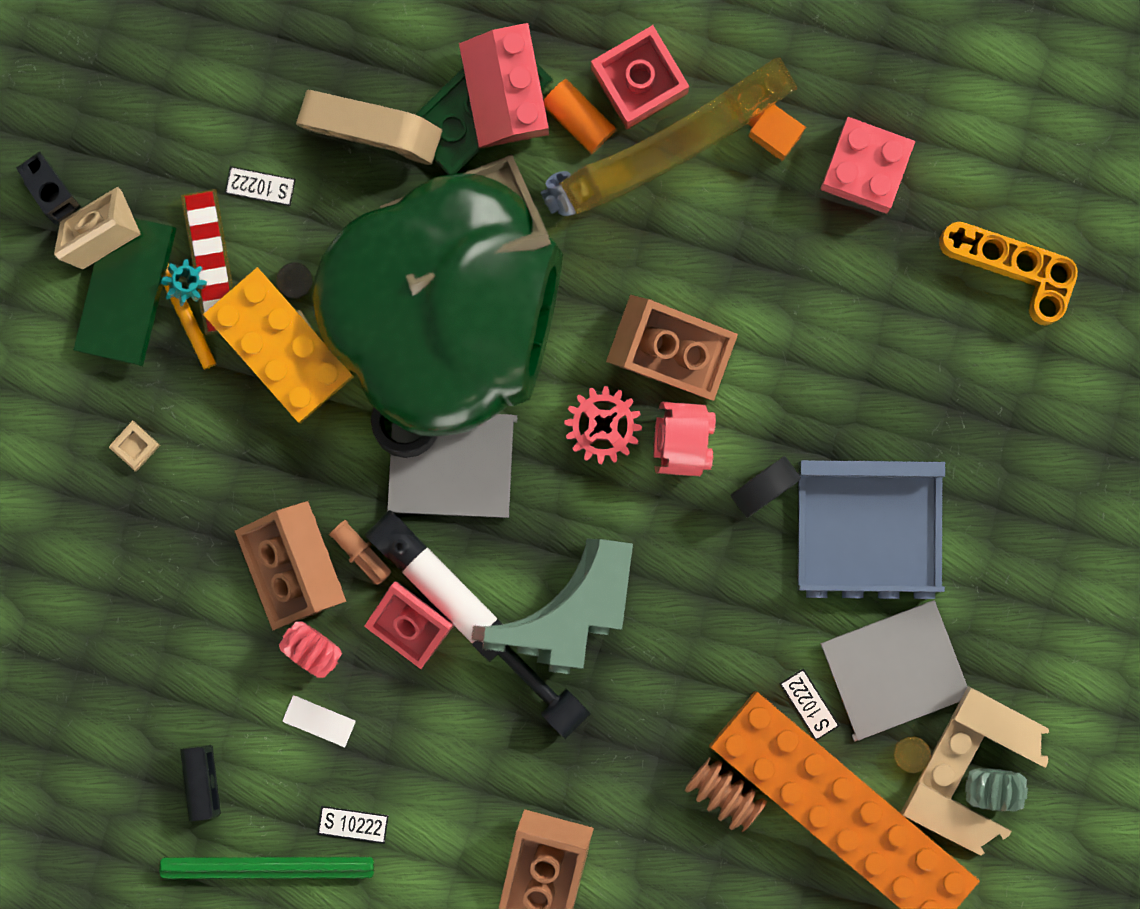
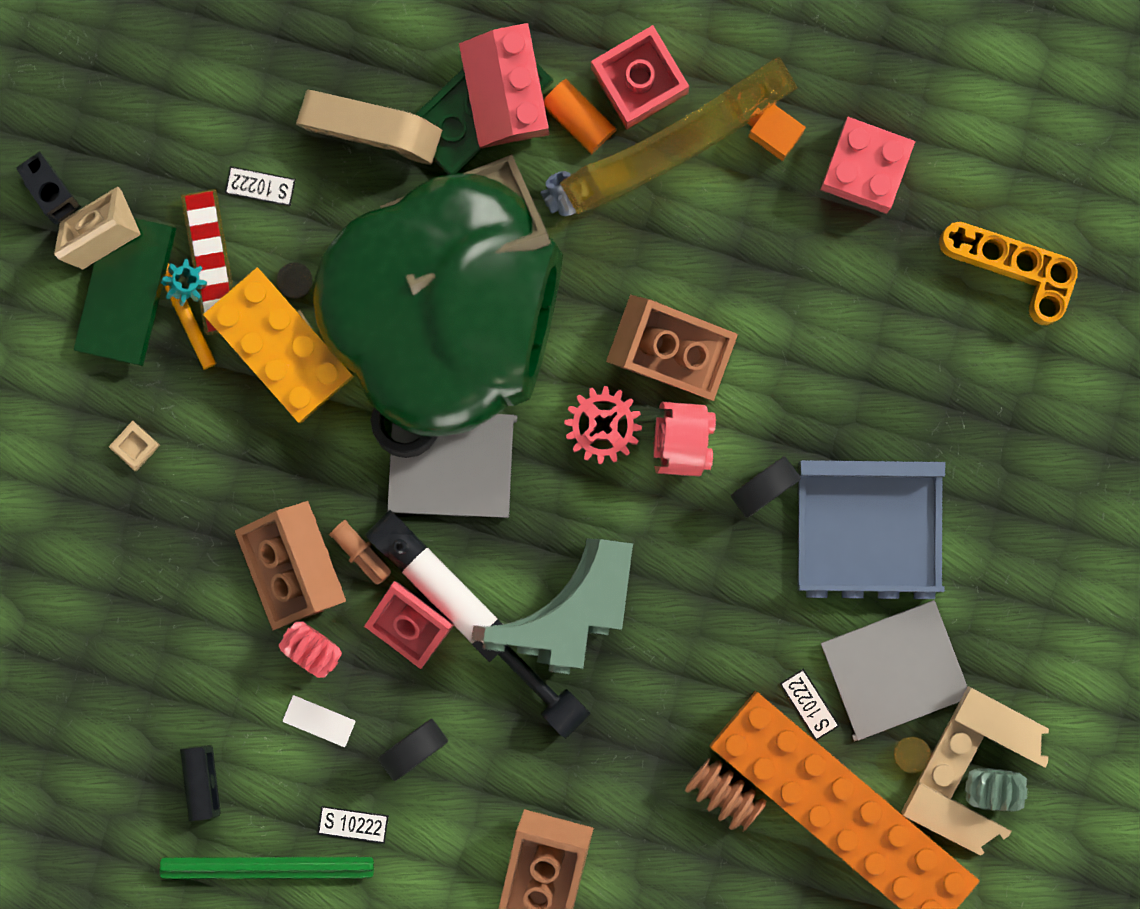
none -> black tyre [378,719,448,781]

